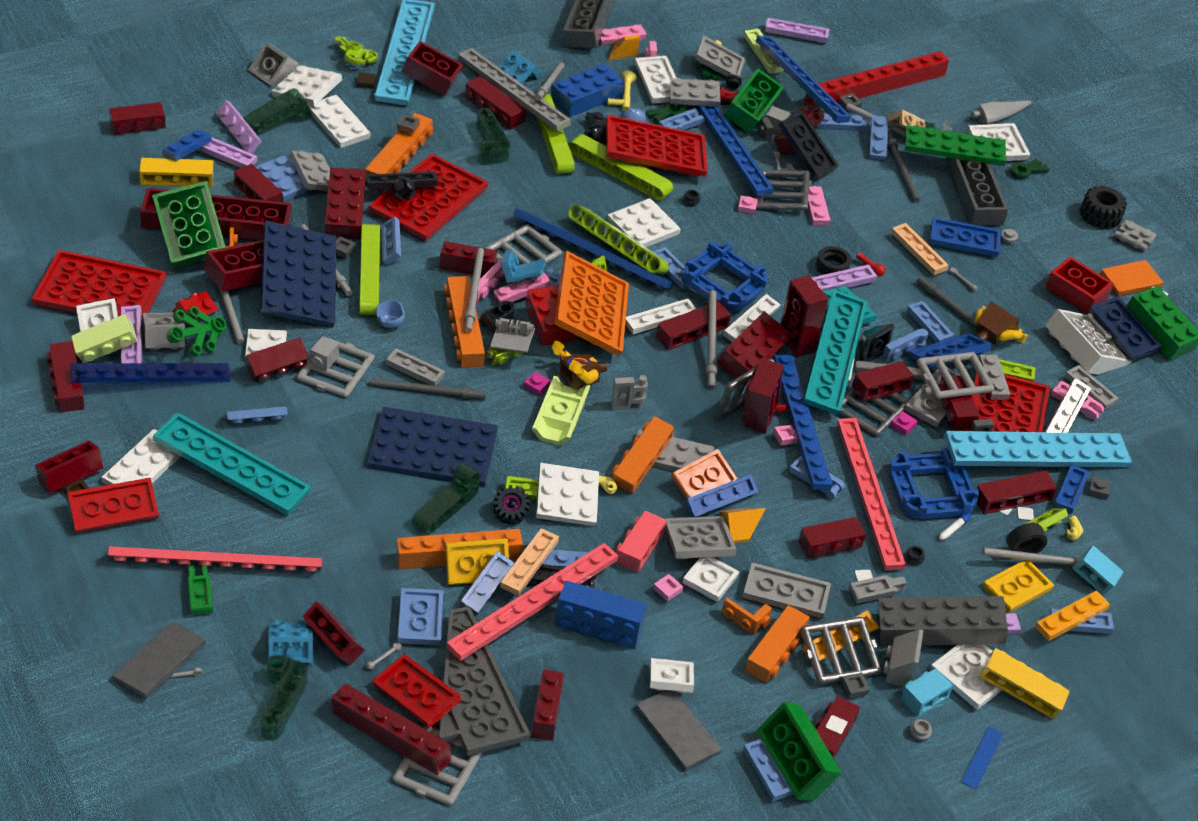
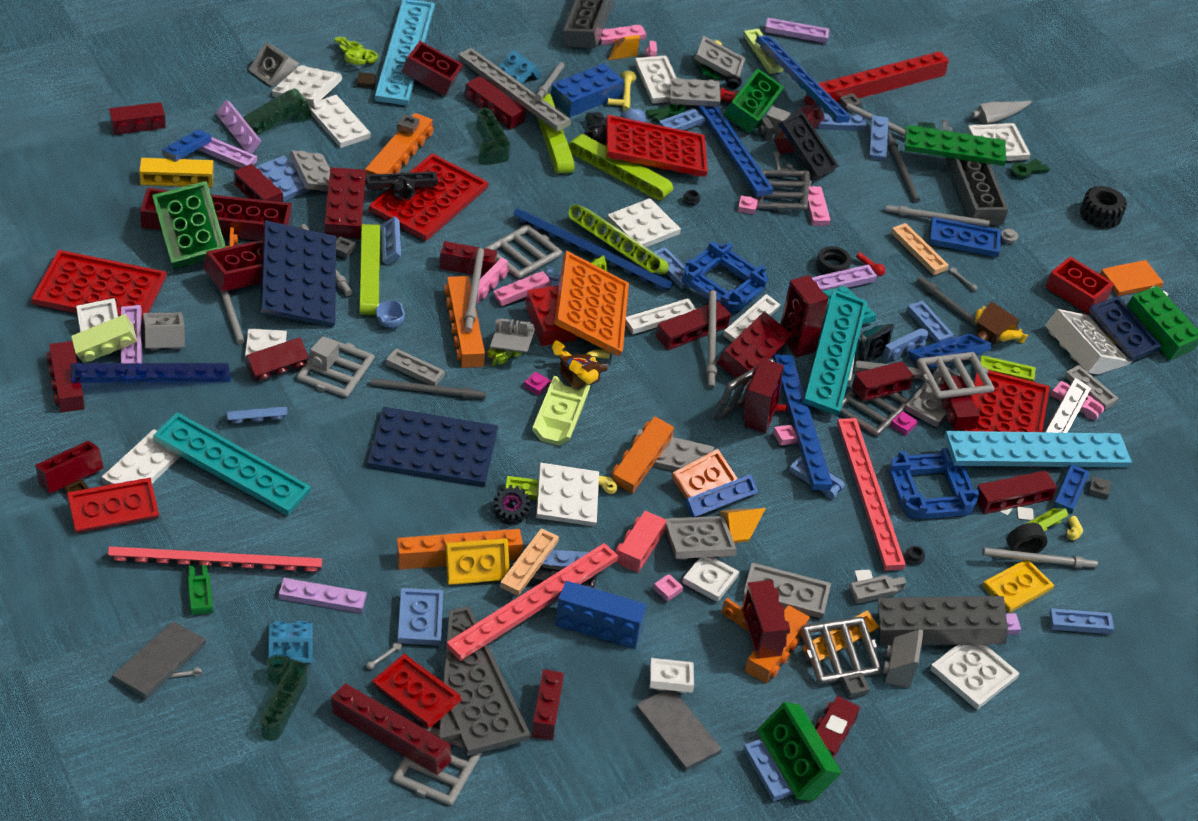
green plant [166,306,226,357] -> none
red bracket [172,291,219,321] -> none
dark red brick [302,601,366,665] -> none
clear green beam [412,462,480,535] -> none
medium blue plate [461,551,514,614] -> none
black piece [479,301,514,333] -> none
dark azure bracket [501,249,546,283] -> none
light grey plate [611,375,648,410] -> none
dark red brick [798,517,866,559] -> none
tan bracket [888,109,925,129] -> none
medium azure brick [901,668,953,716] -> none
light grey plate [910,719,932,740] -> none
white piece [939,513,971,540] -> none
blue sticker [961,727,1003,789] -> none
dark grey plate [970,419,994,432] -> none
light grey plate [979,355,1010,400] -> none
yellow brick [979,648,1070,719] -> none
light orange plate [1035,590,1110,641] -> none
medium azure brick [1073,546,1124,595] -> none
light grey hinge [1086,313,1112,341] -> none
light grey plate [1114,220,1157,251] -> none
none -> lavender plate [279,578,367,614]
none -> light yellow arm [586,349,610,360]
none -> dark red brick [741,580,790,659]
none -> light grey bar [886,205,990,227]

